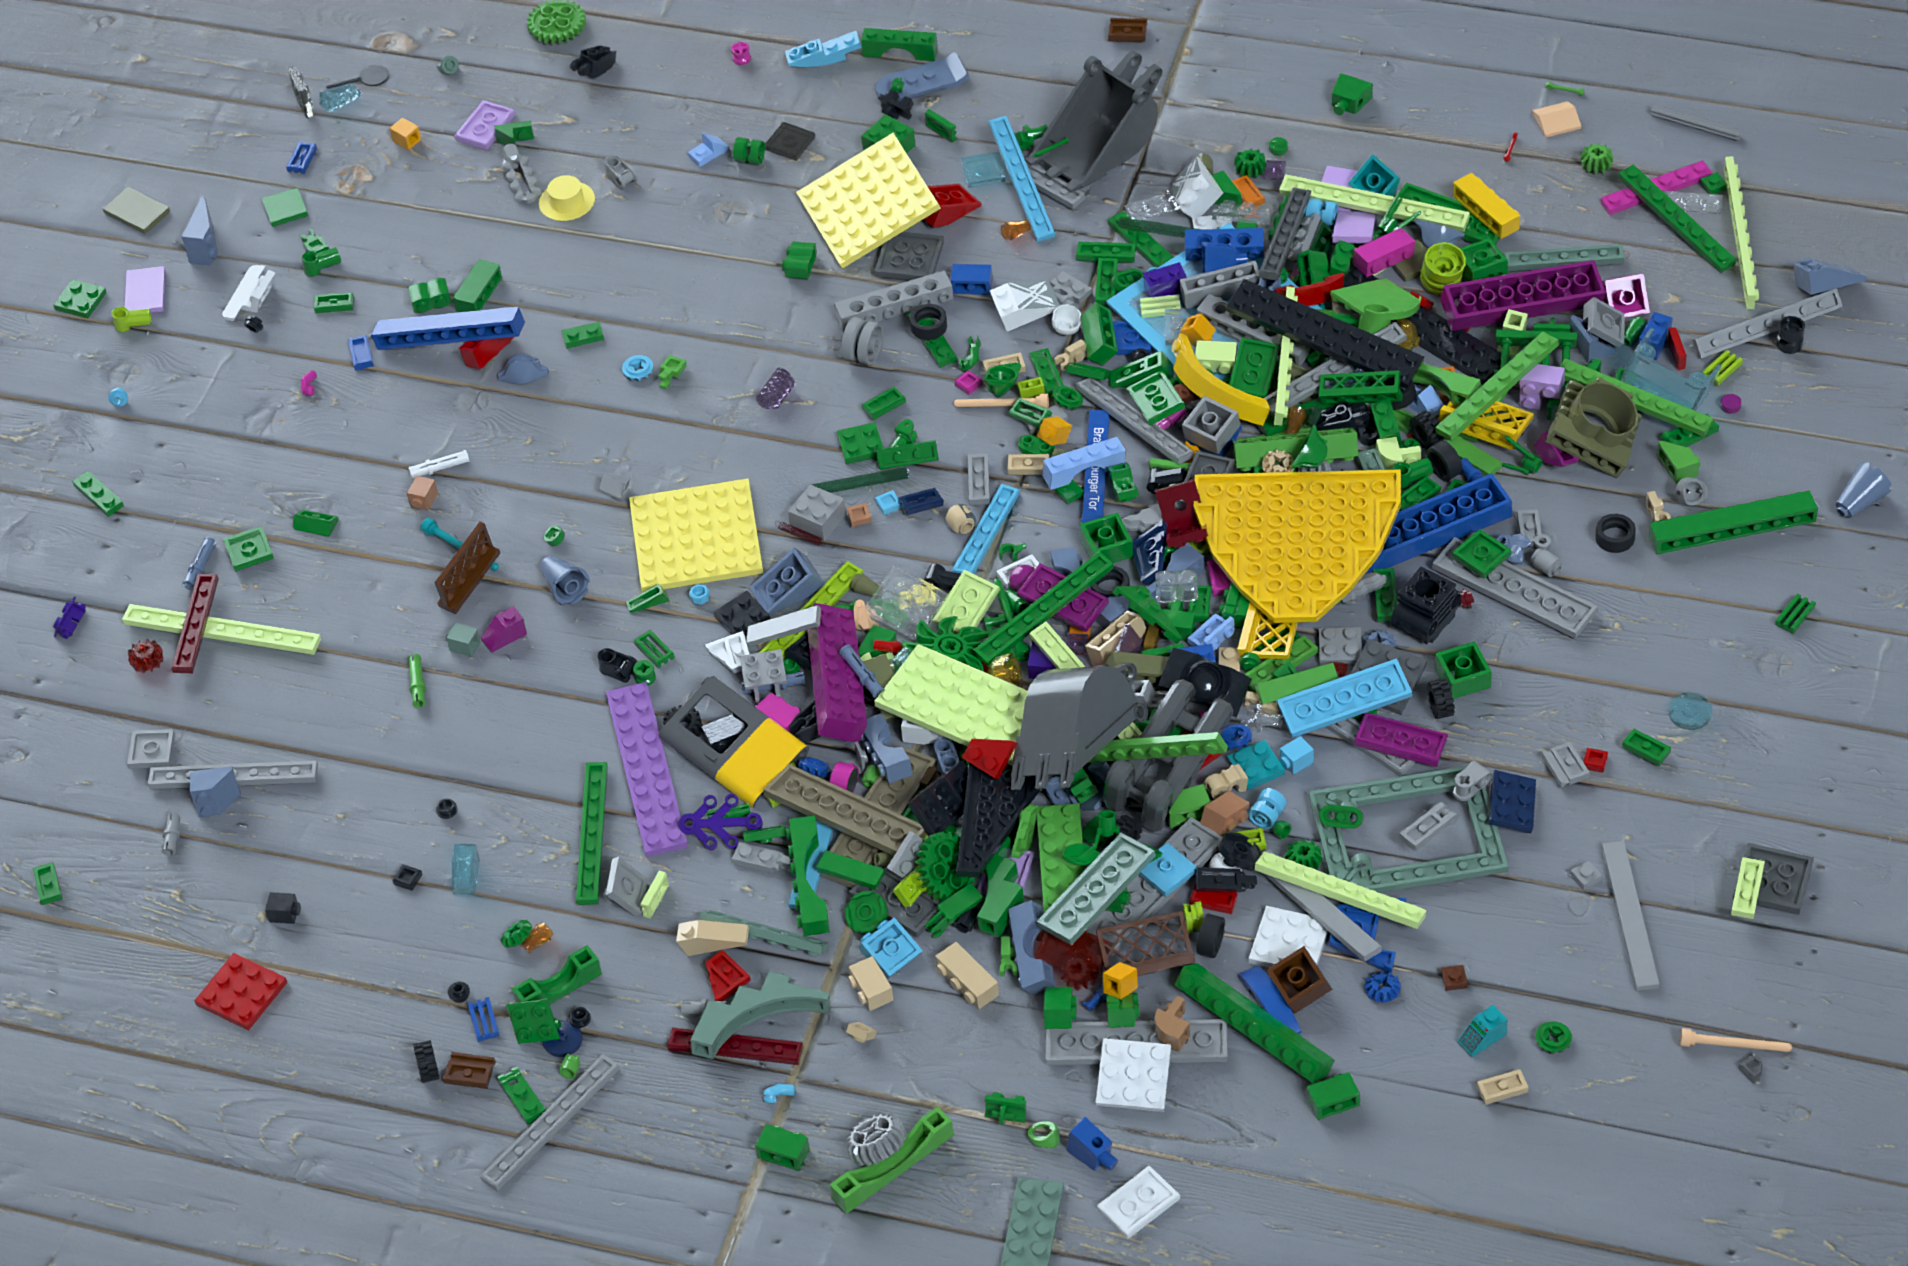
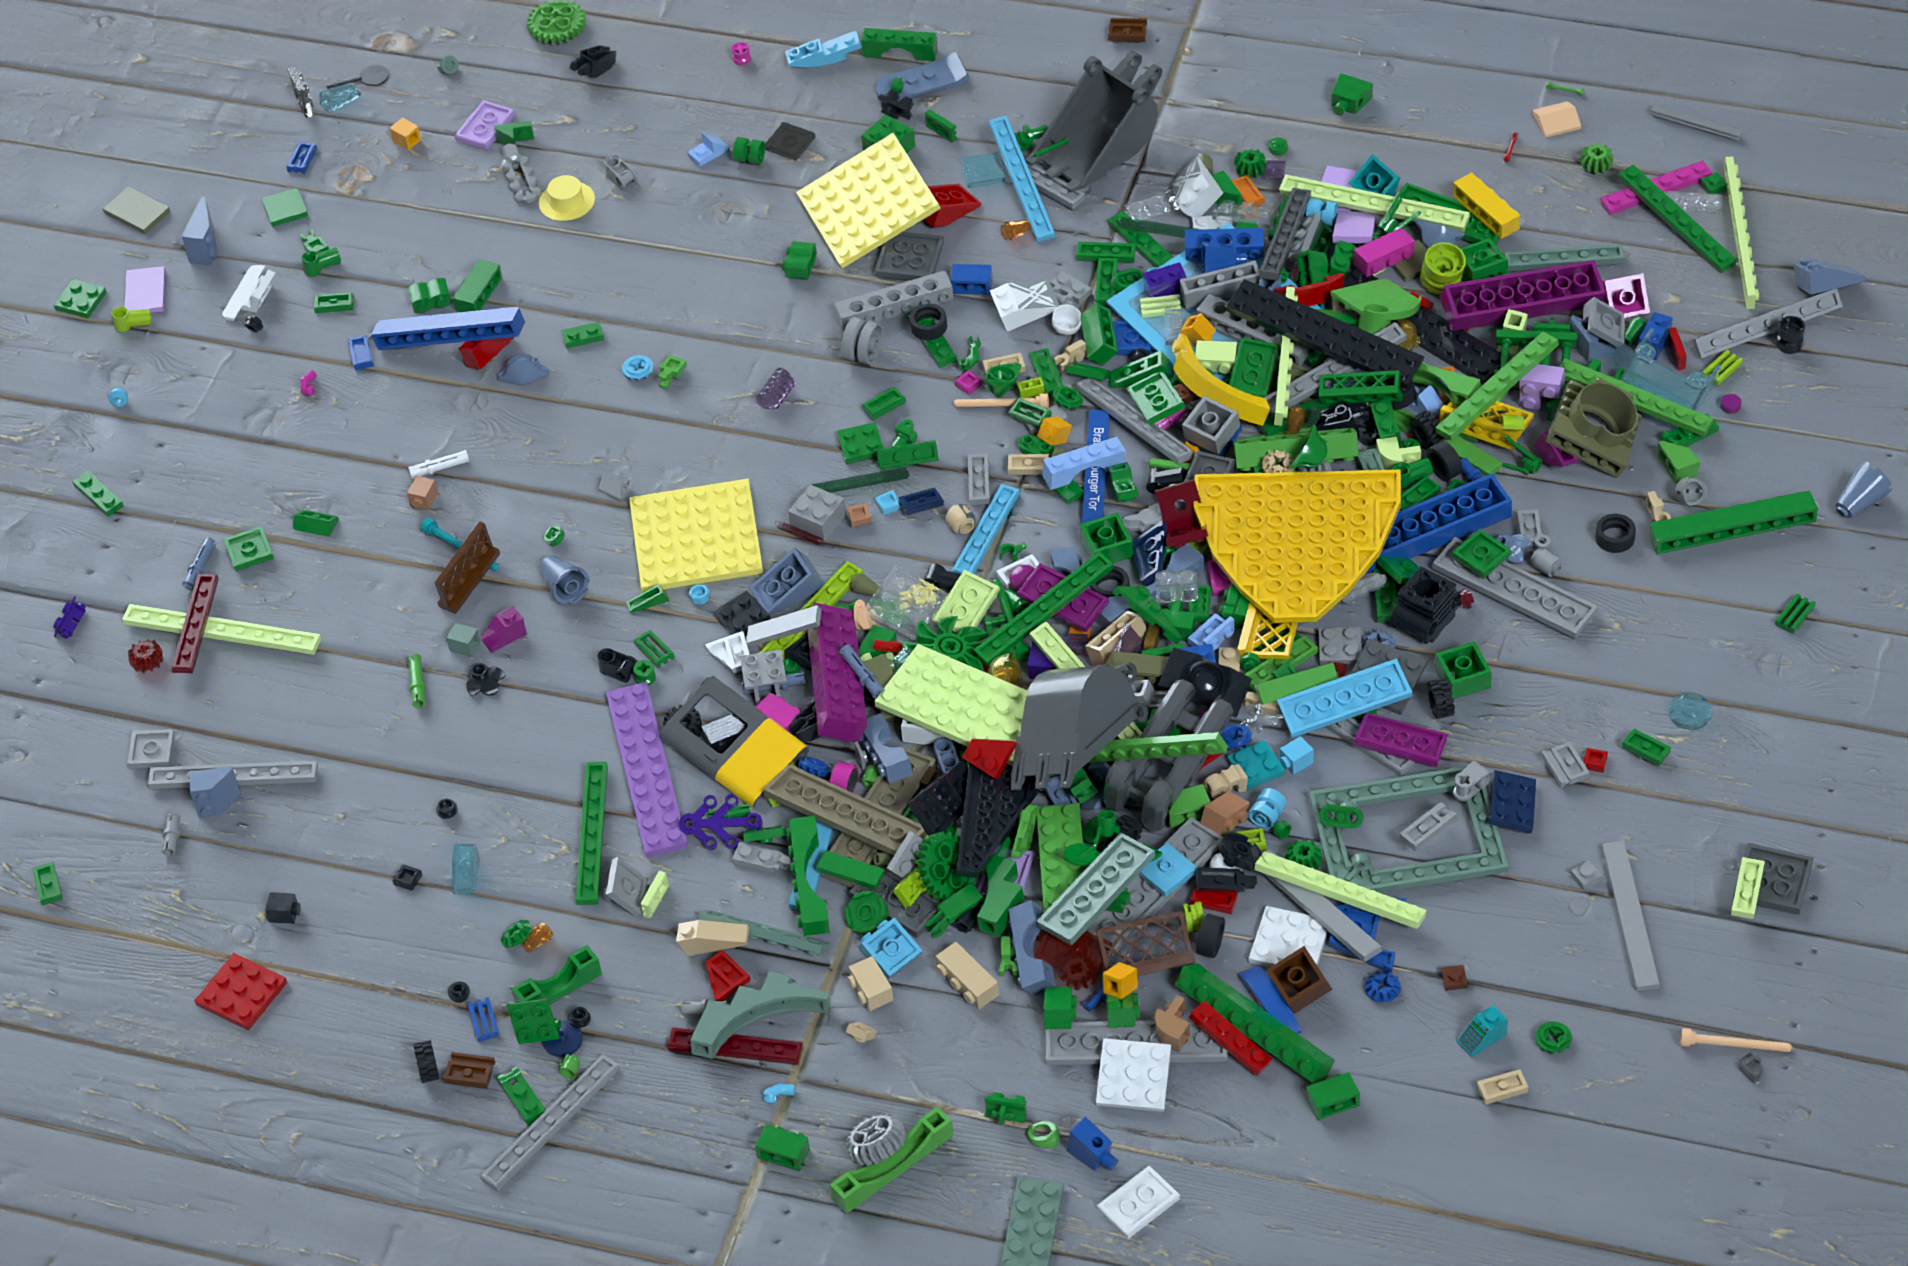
none -> black plate [466,663,506,696]
none -> red plate [1189,1001,1273,1076]
none -> green plate [1377,556,1420,585]
none -> lime slope [1502,414,1524,431]

